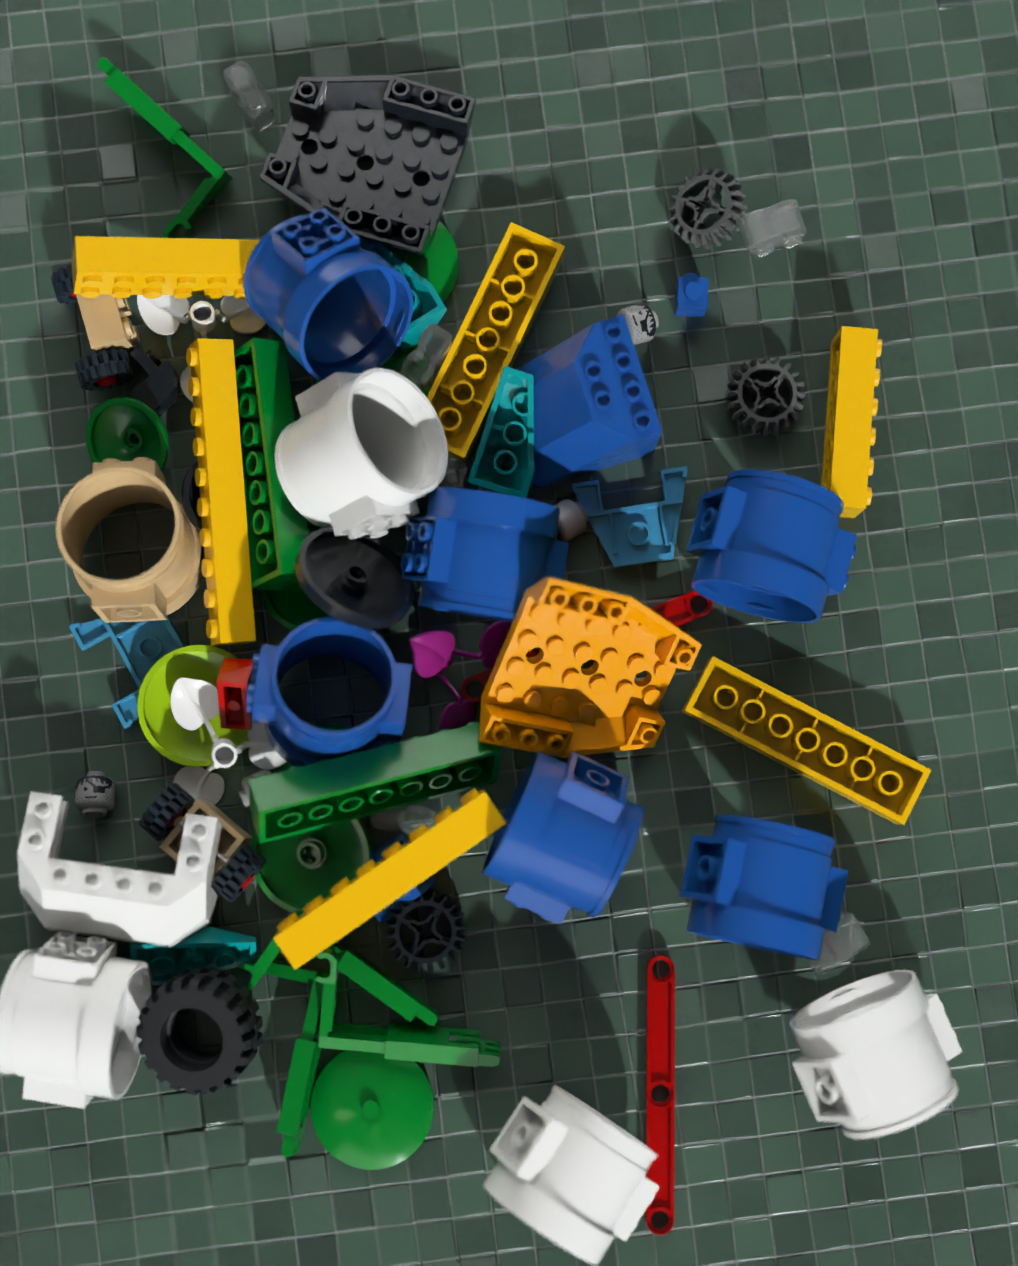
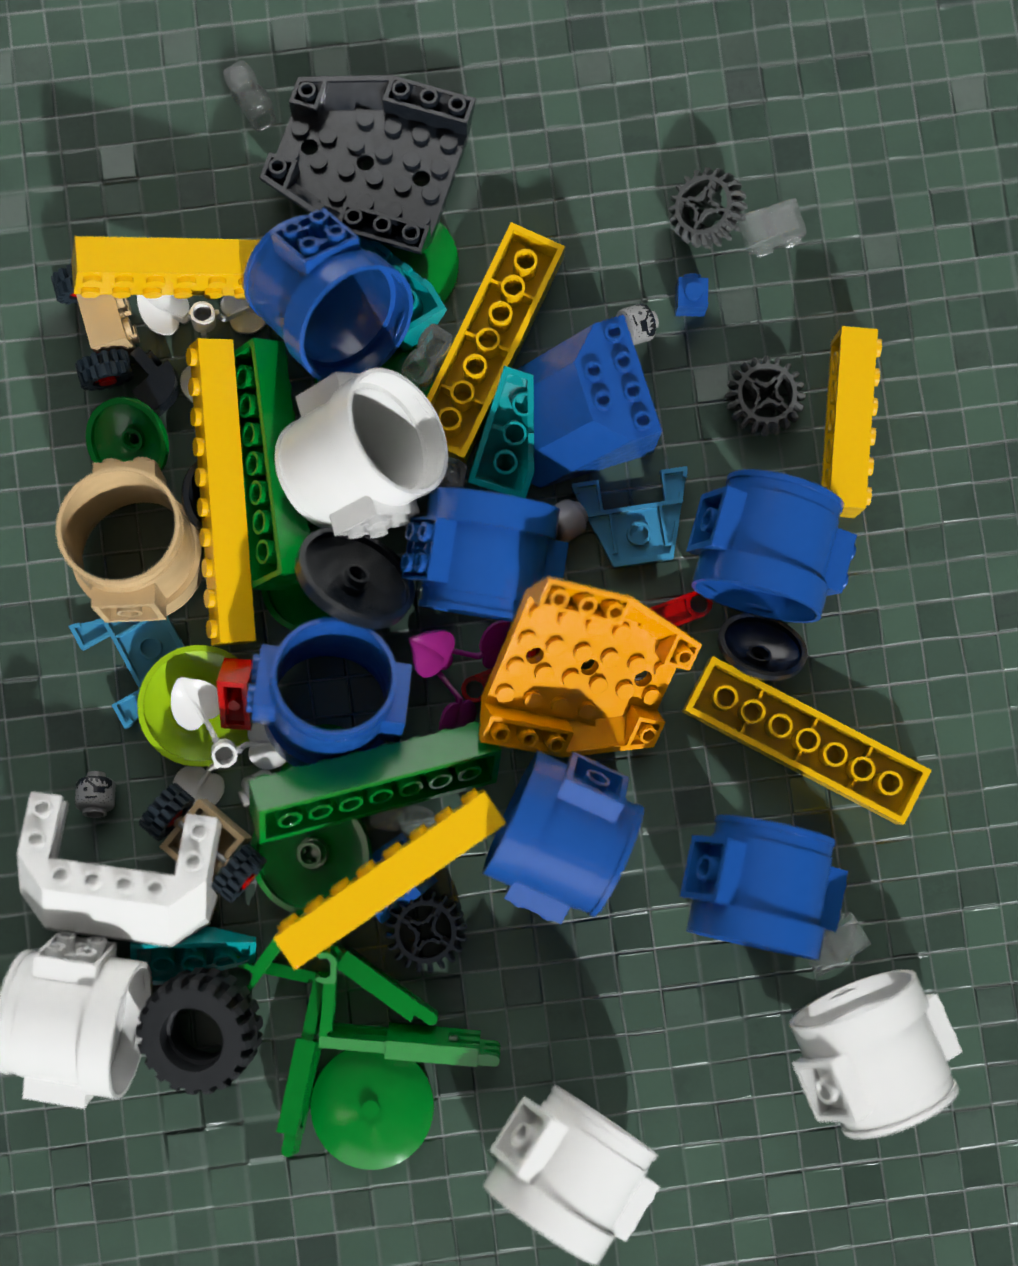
green hinge [97,57,233,238] -> none
red beam [645,954,675,1235] -> none
none -> black dish [717,613,808,681]

